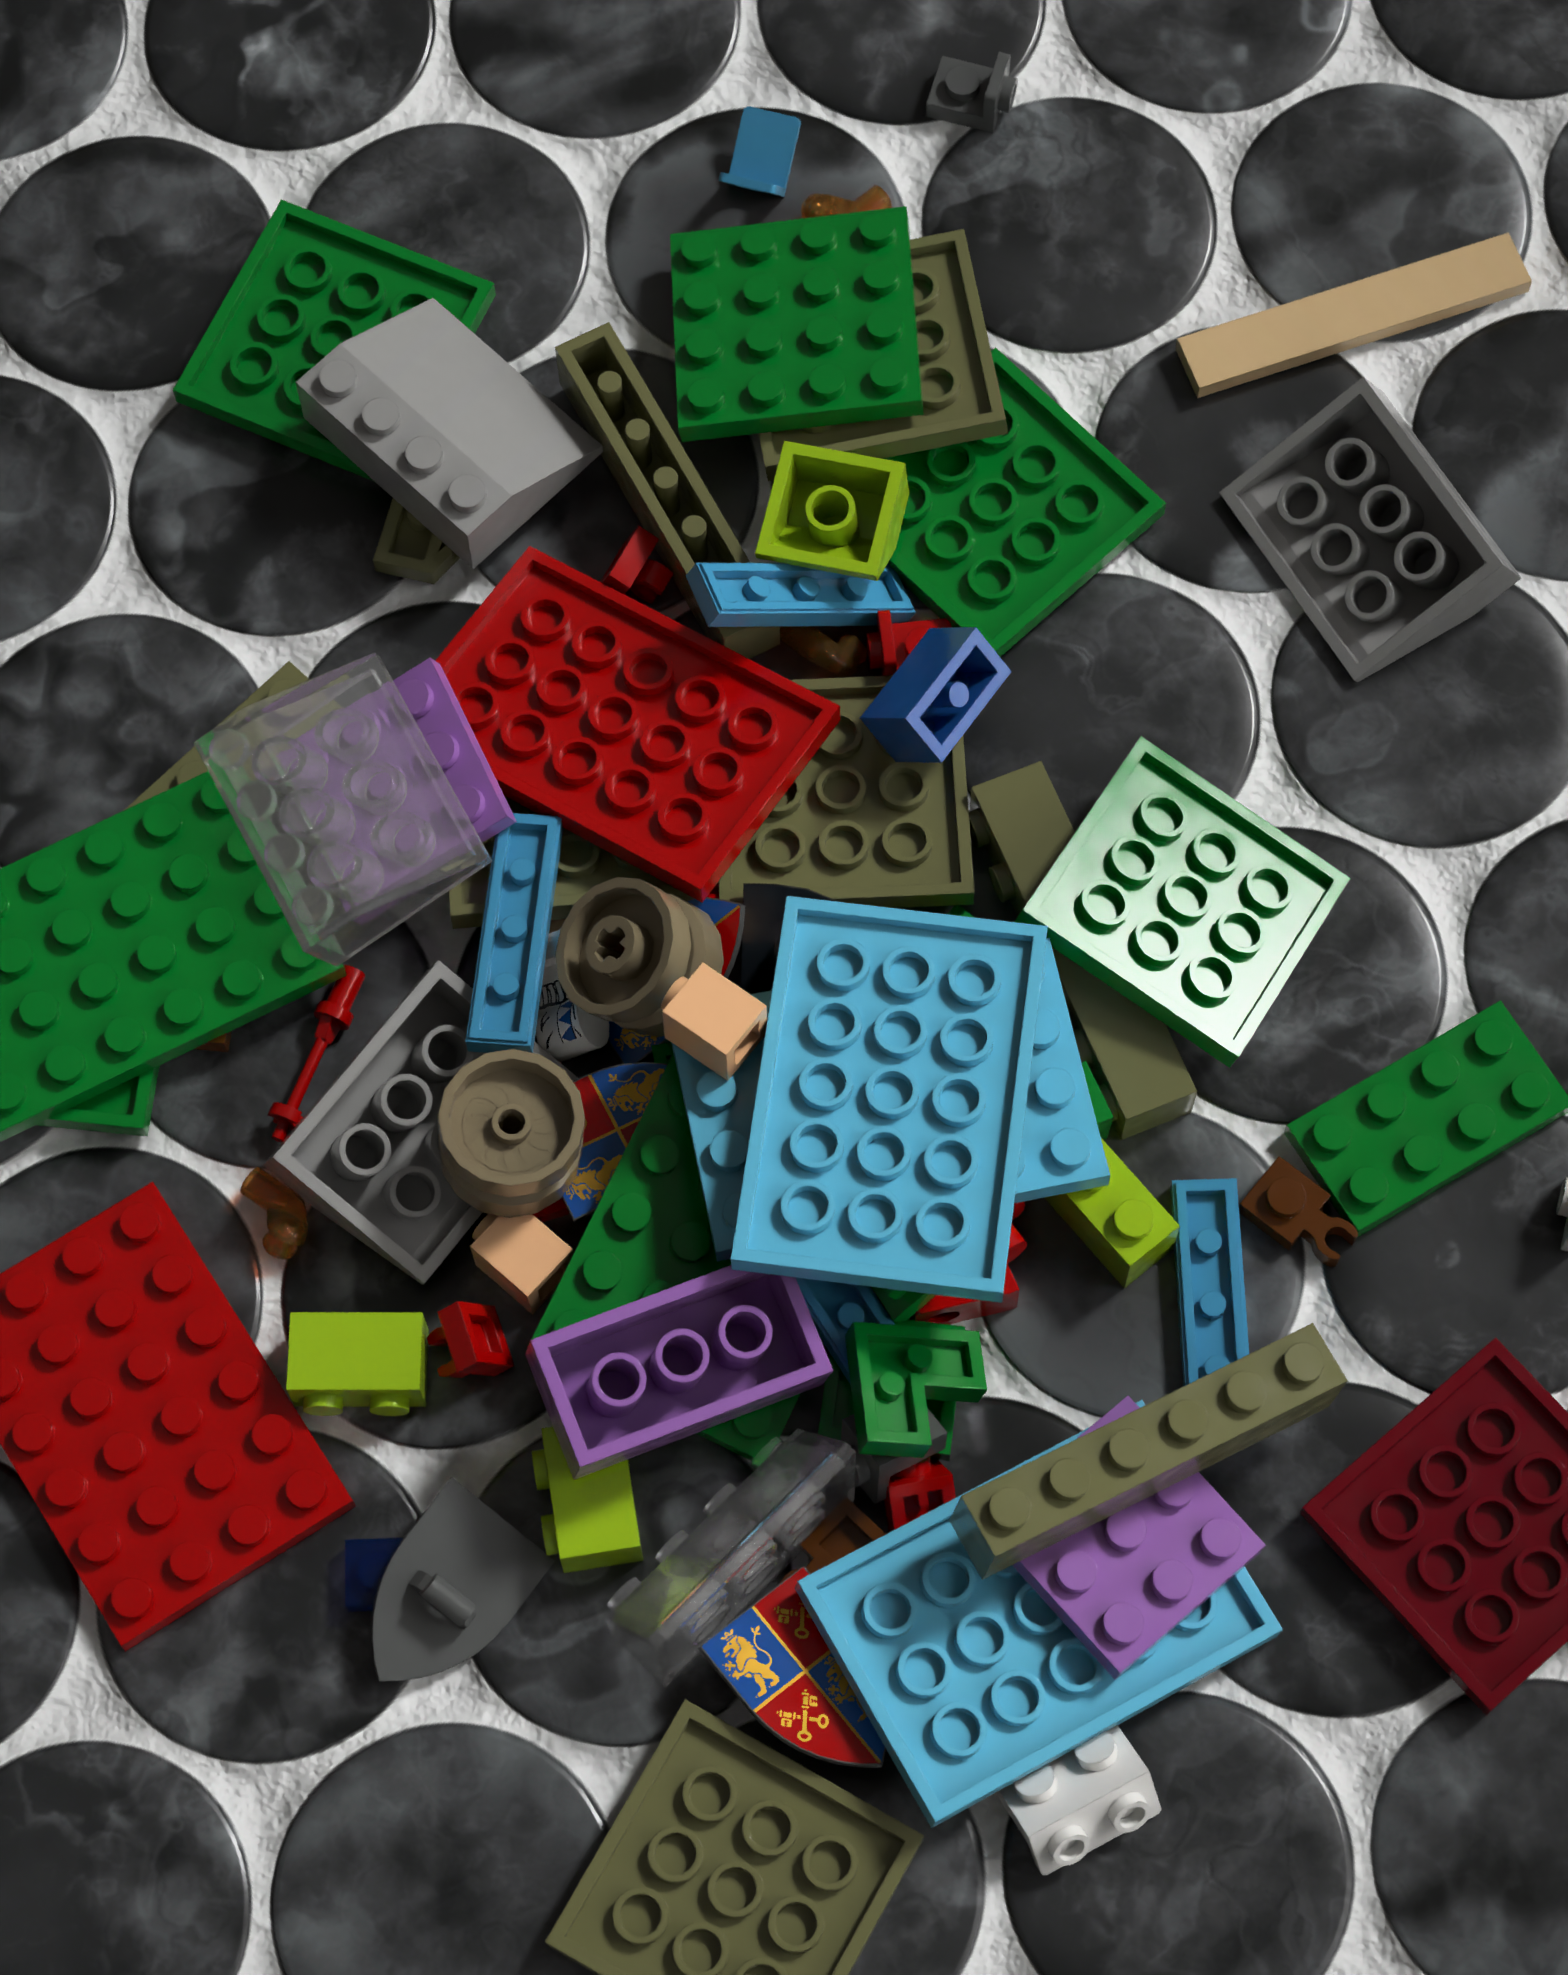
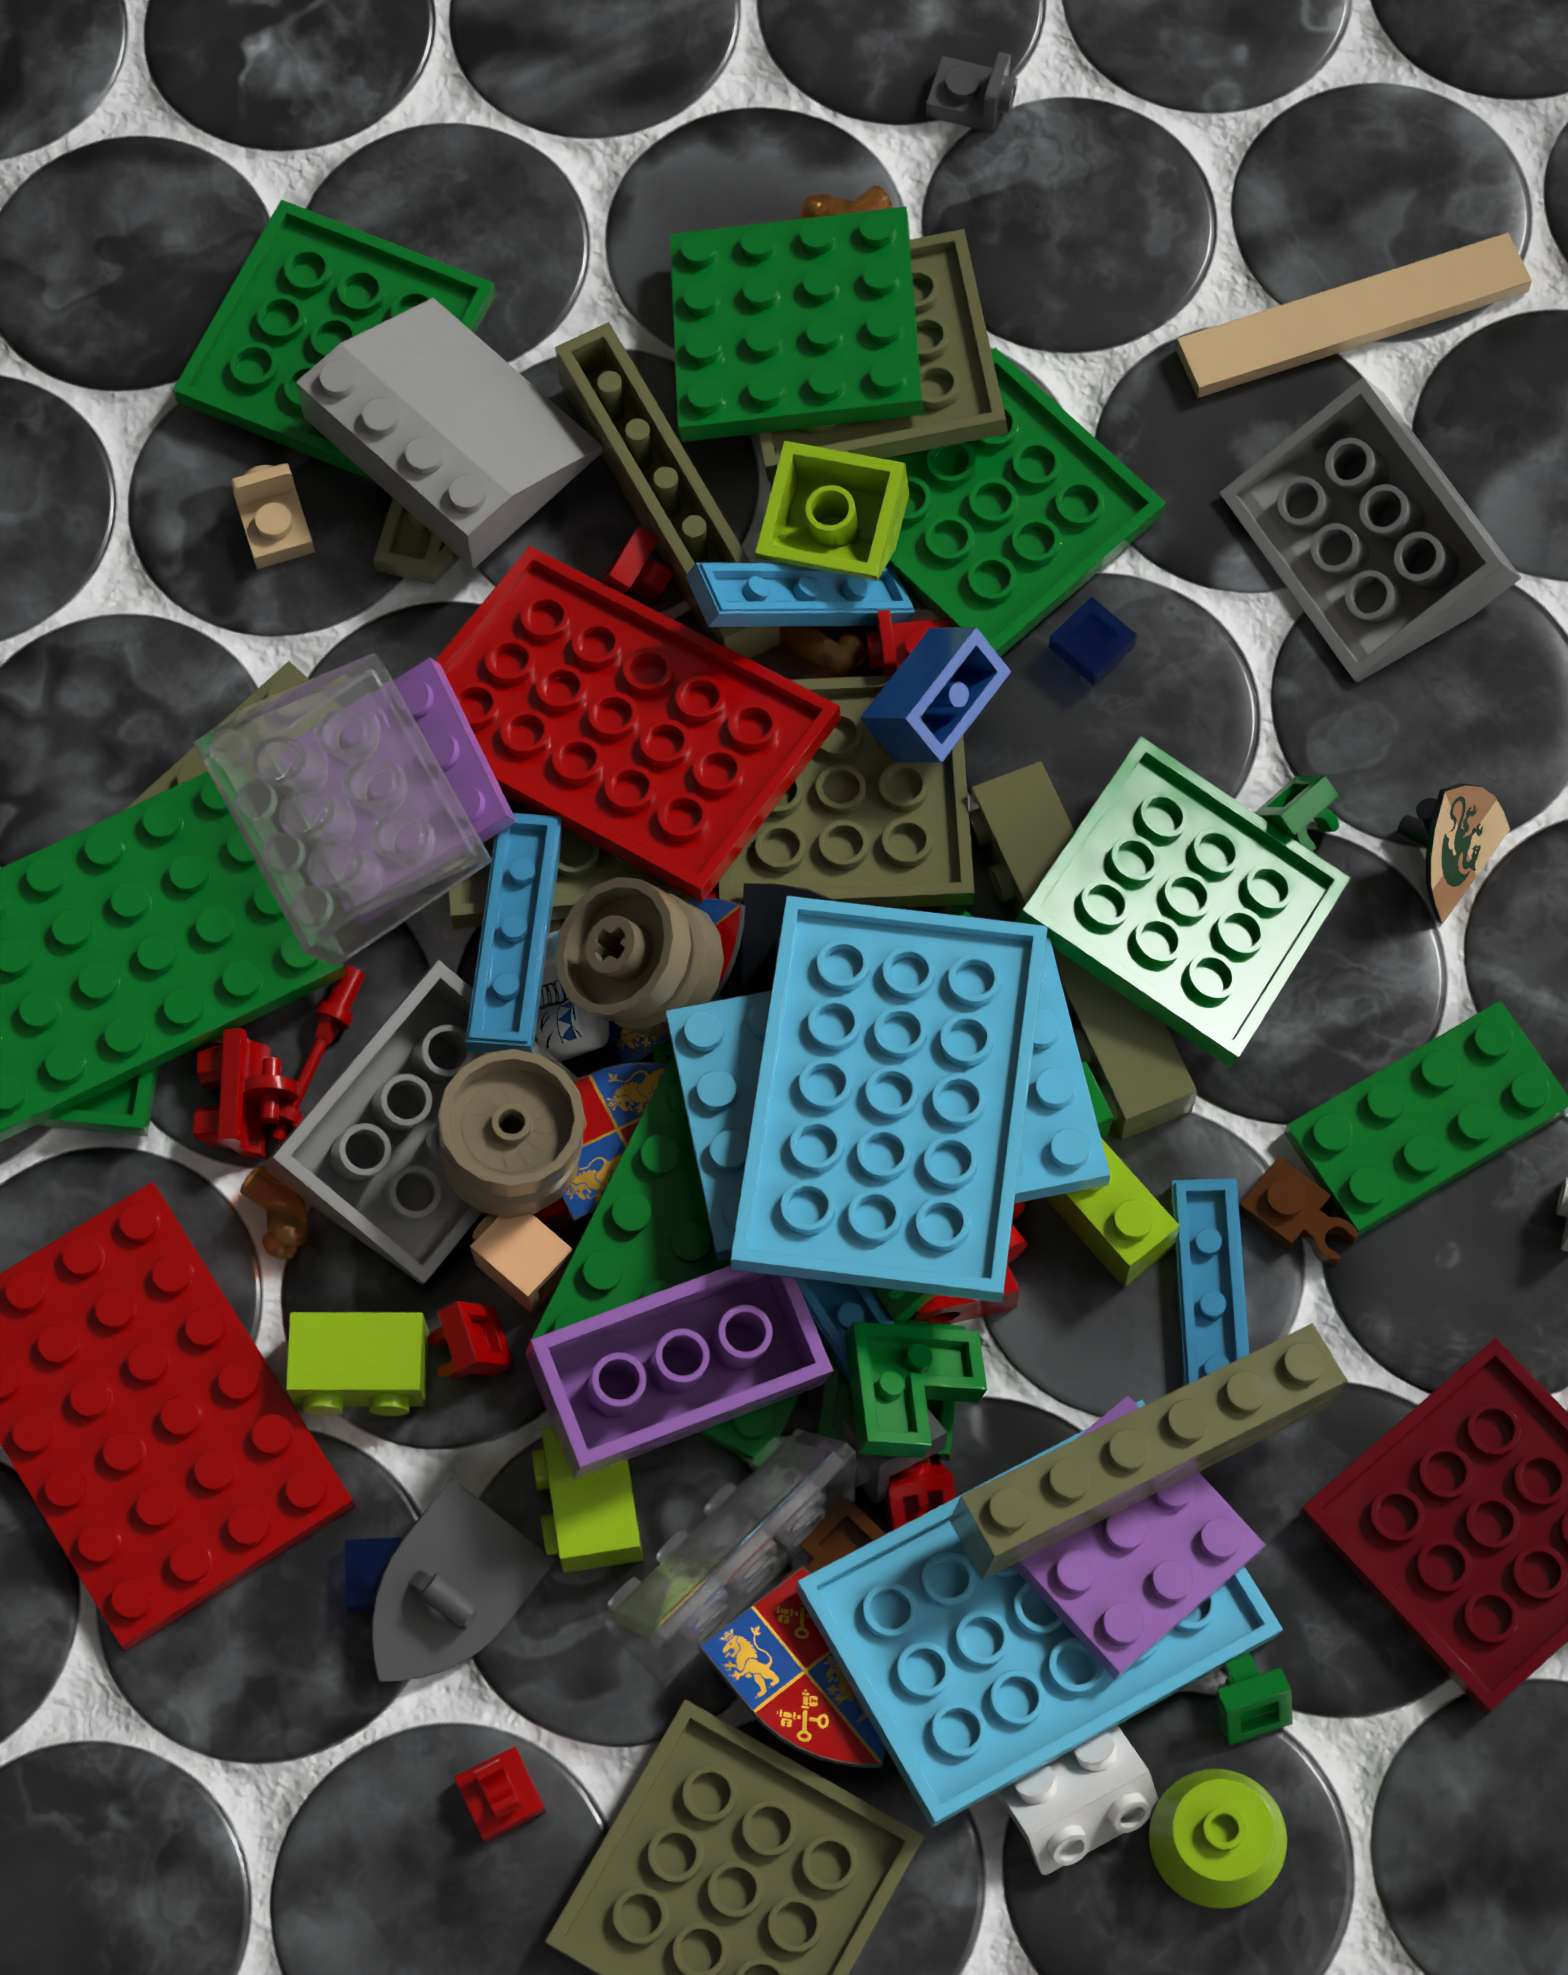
light nougat brick [661,962,767,1081] -> none
dark azure bracket [718,106,801,197] -> none
none -> red hips [193,1028,299,1159]
none -> tan bracket [230,463,315,569]
none -> red tile [454,1746,547,1843]
none -> clear blue plate [1049,597,1137,686]
none -> lime cone [1149,1769,1287,1908]
none -> green tile [1217,1652,1293,1746]
none -> green tile [1254,776,1339,852]
none -> shield [1397,783,1510,924]

